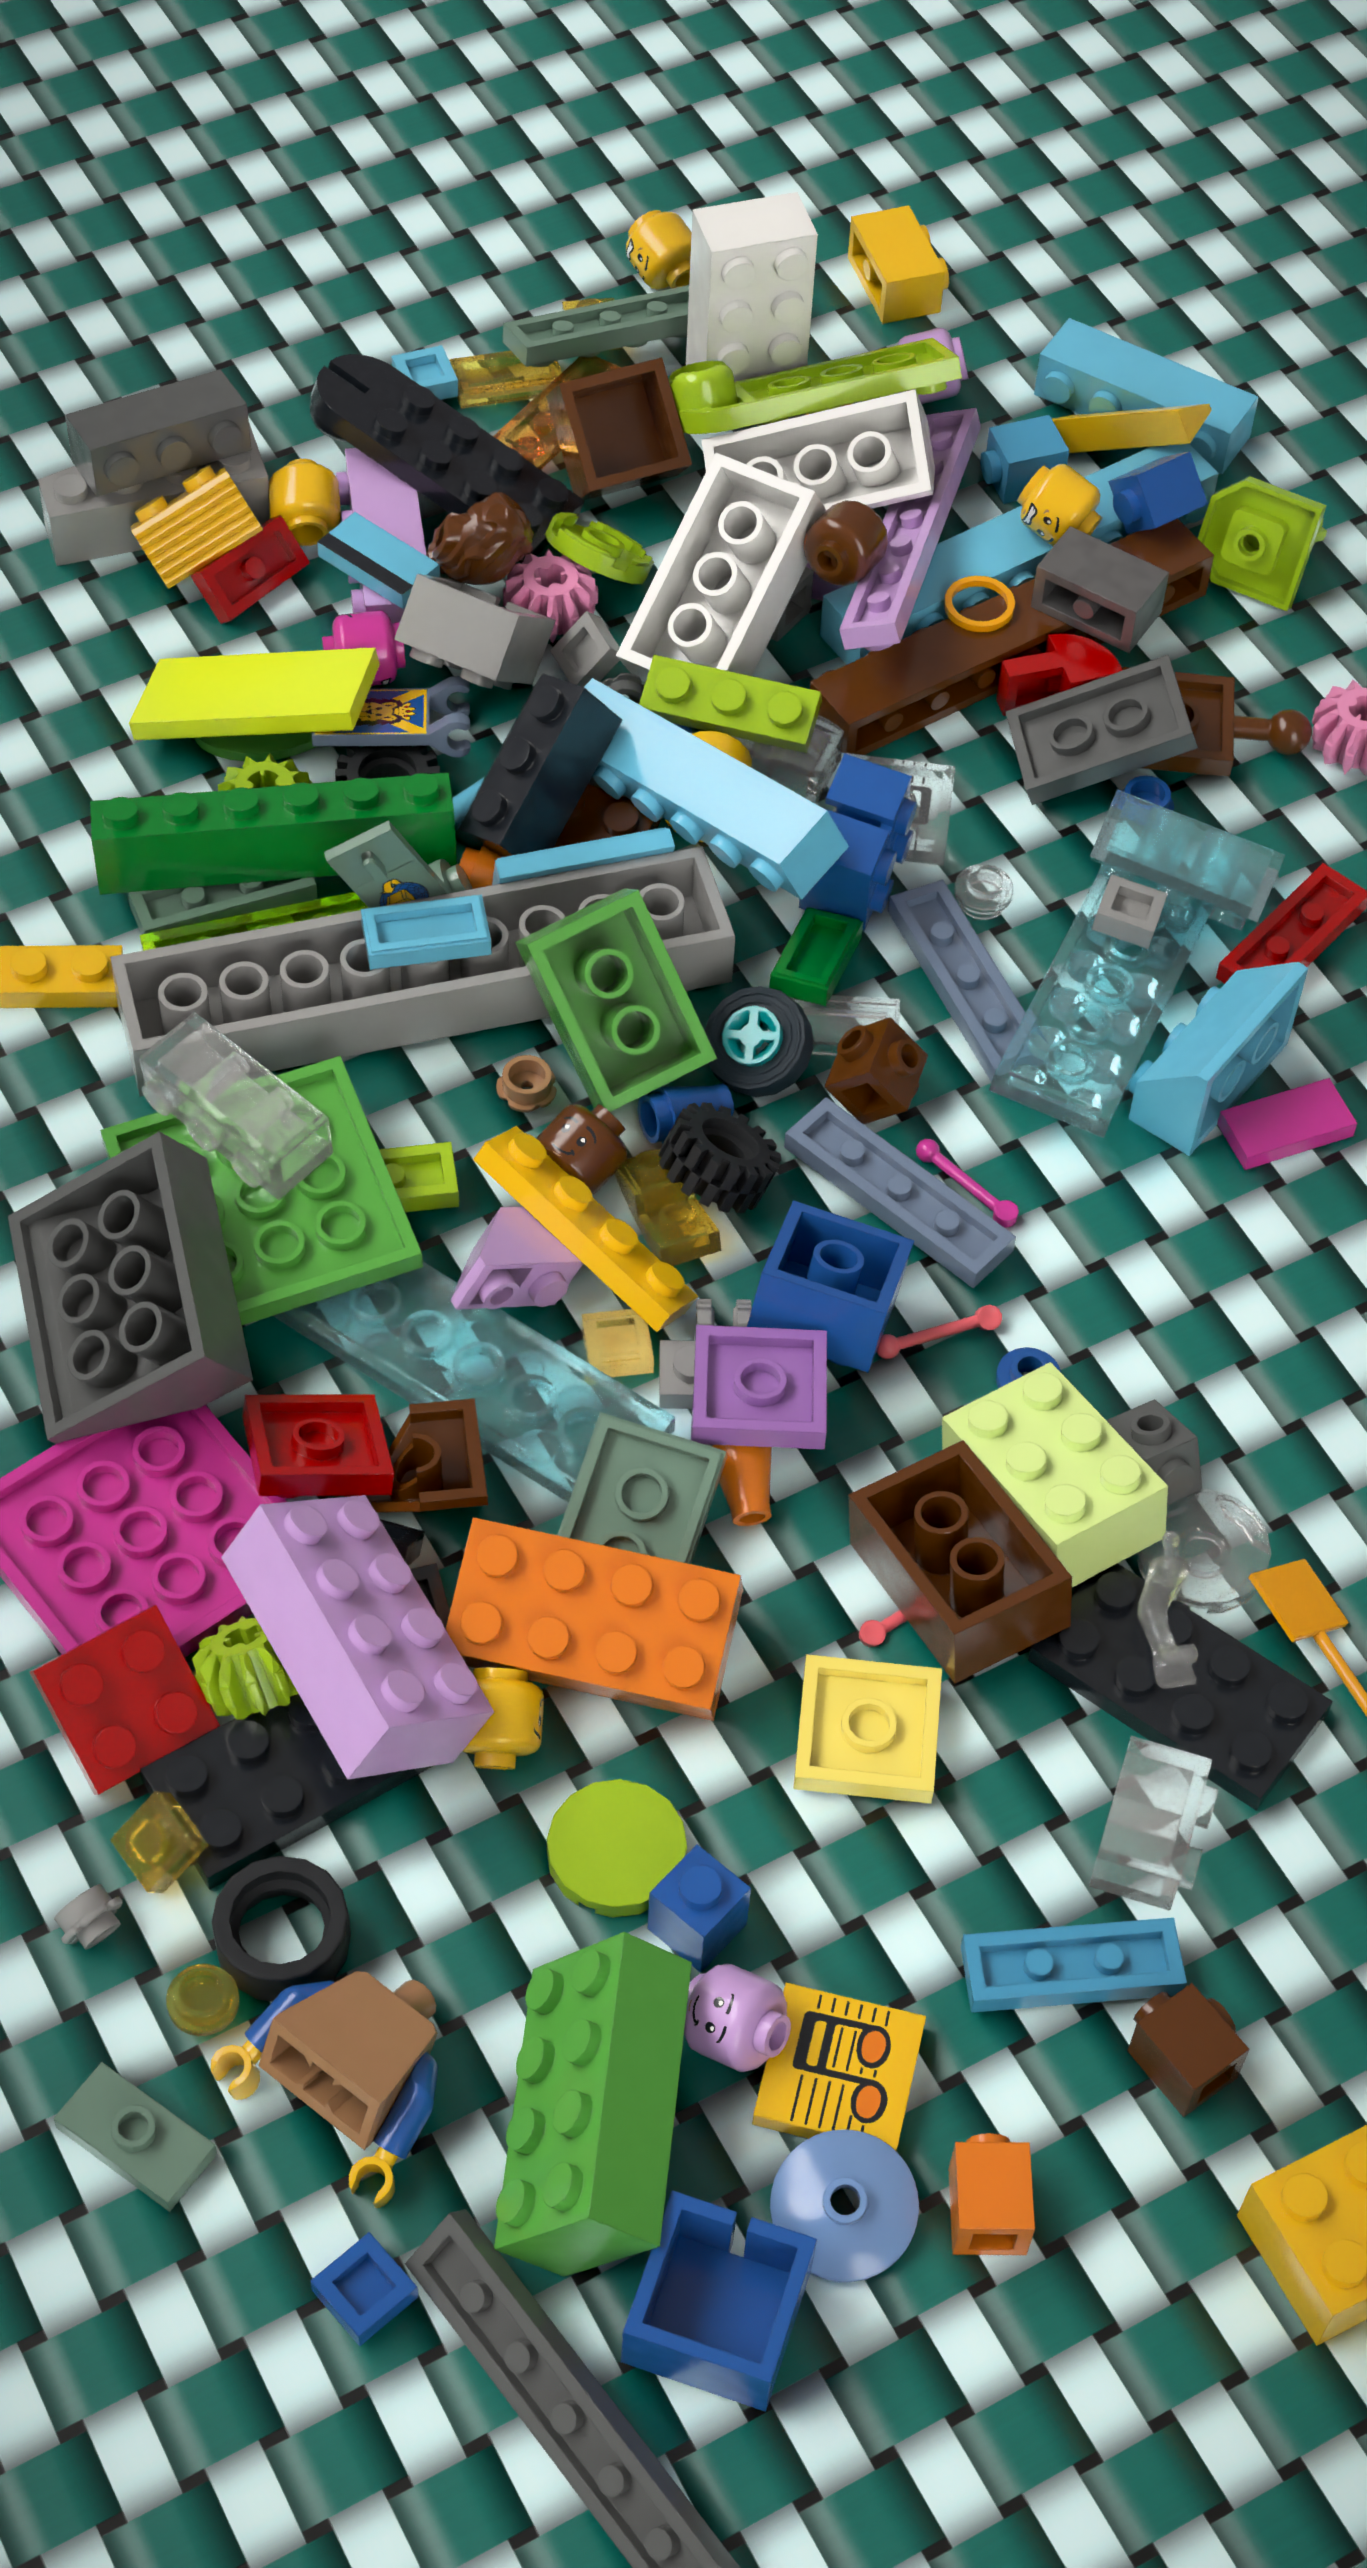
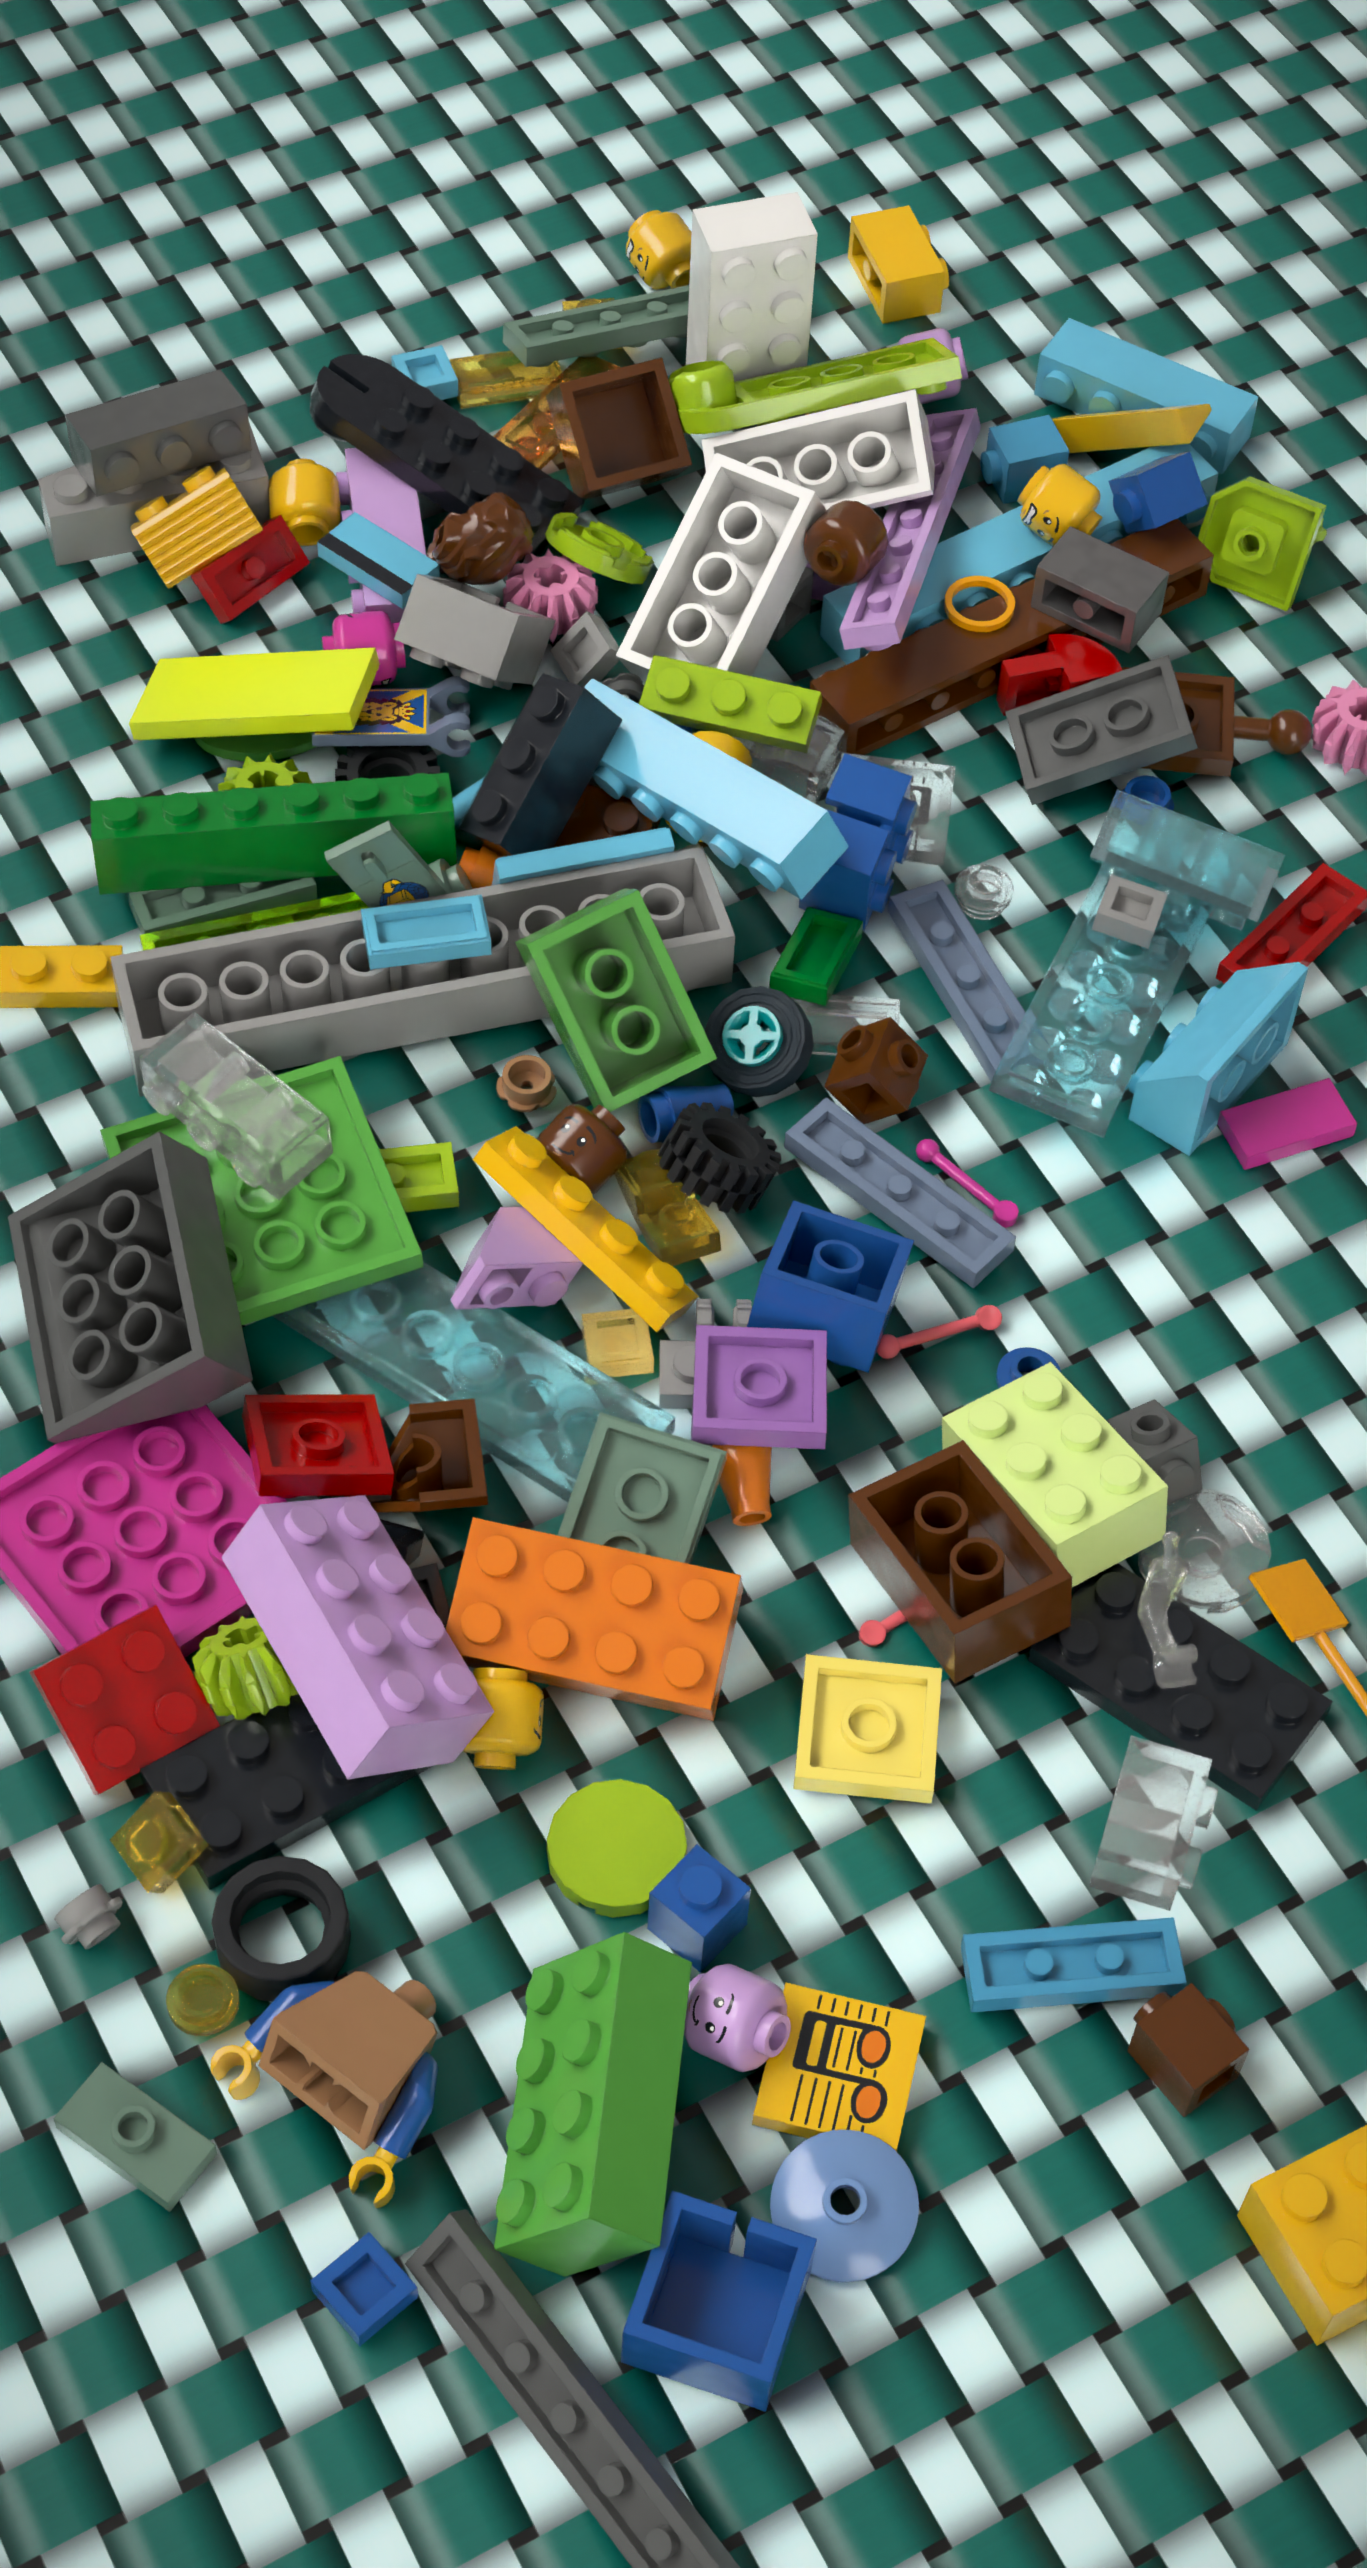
orange brick [948,2133,1035,2255] -> none

